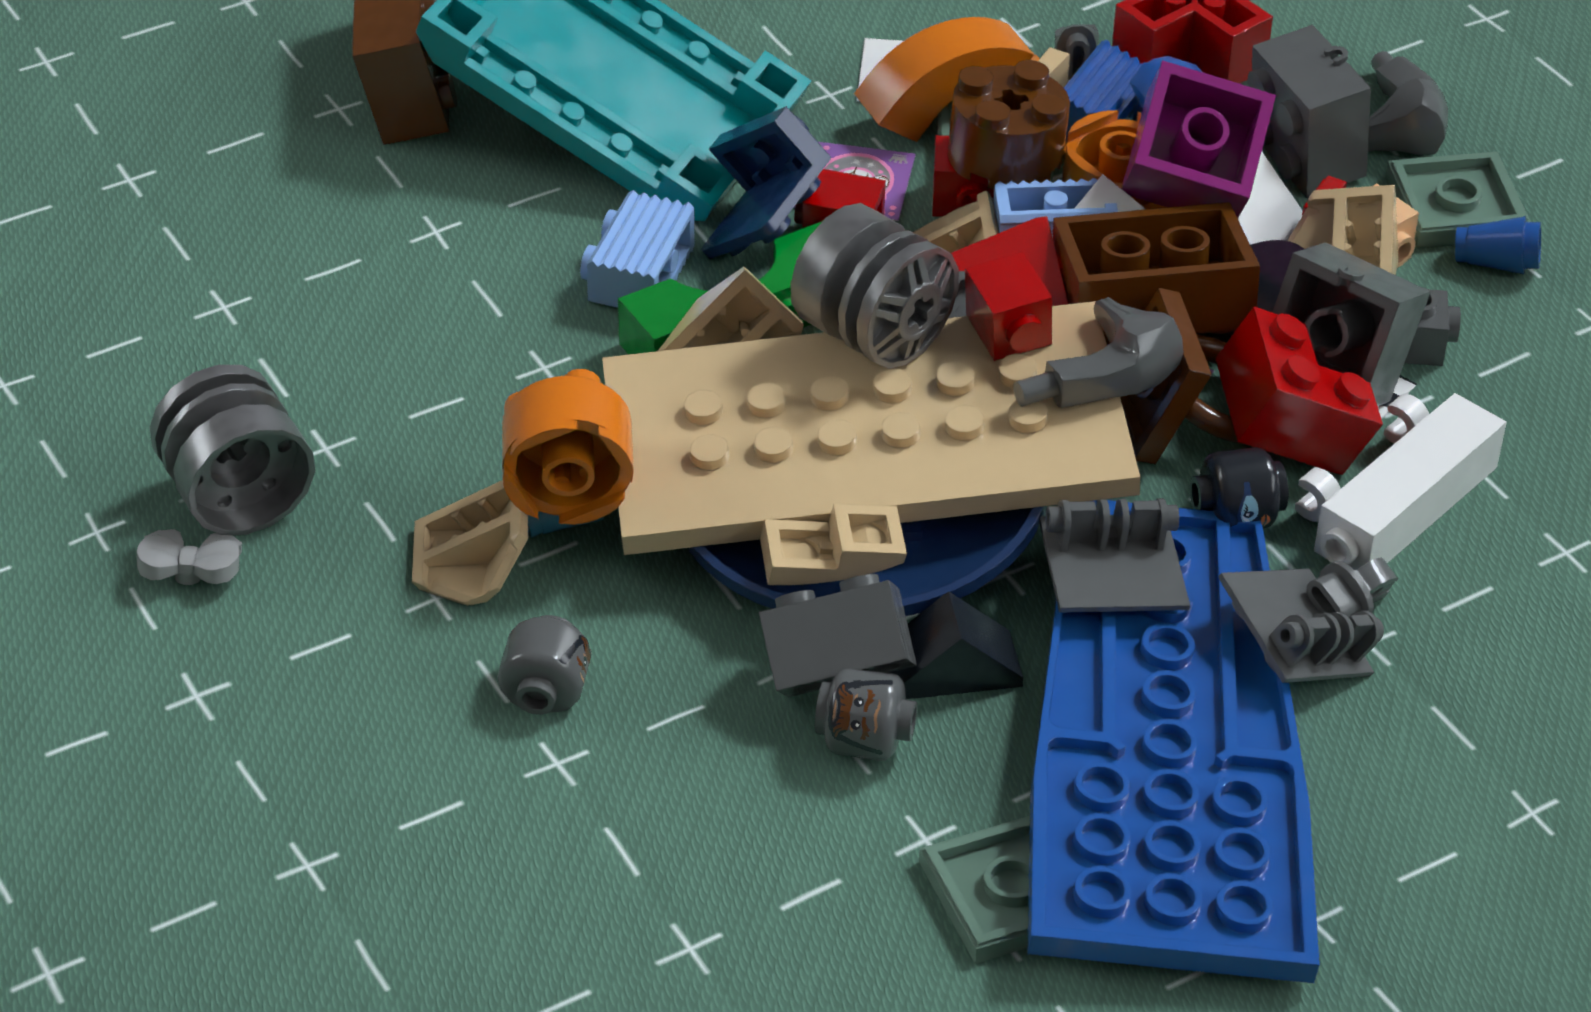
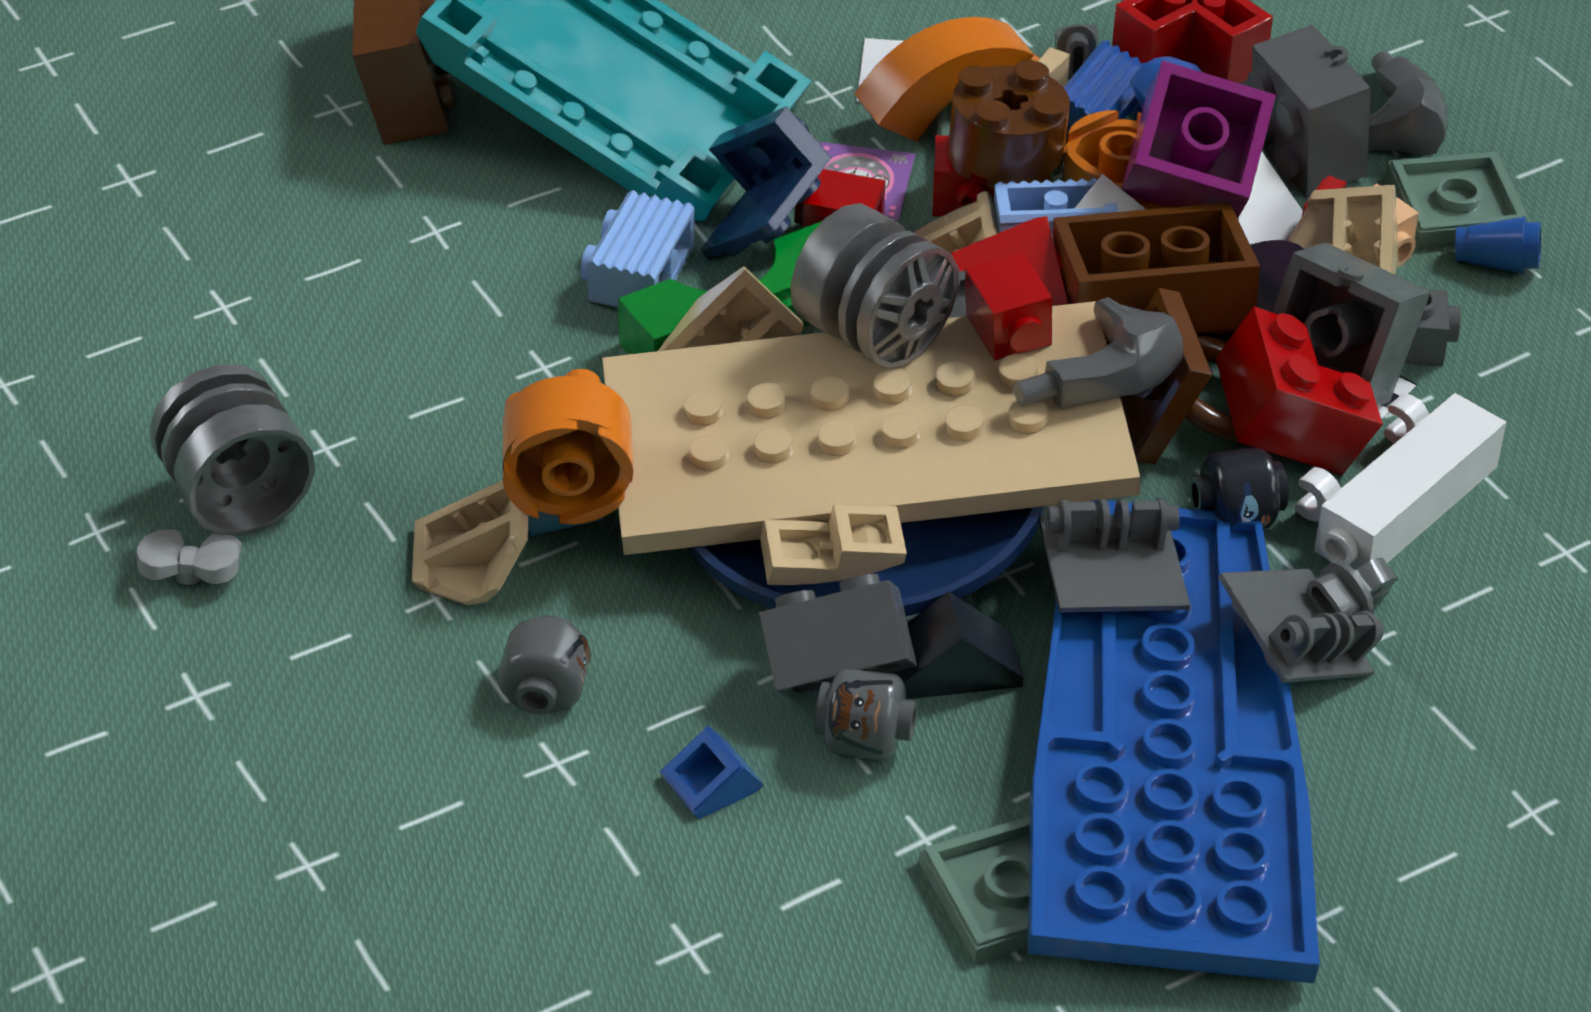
none -> blue slope [659,725,764,819]

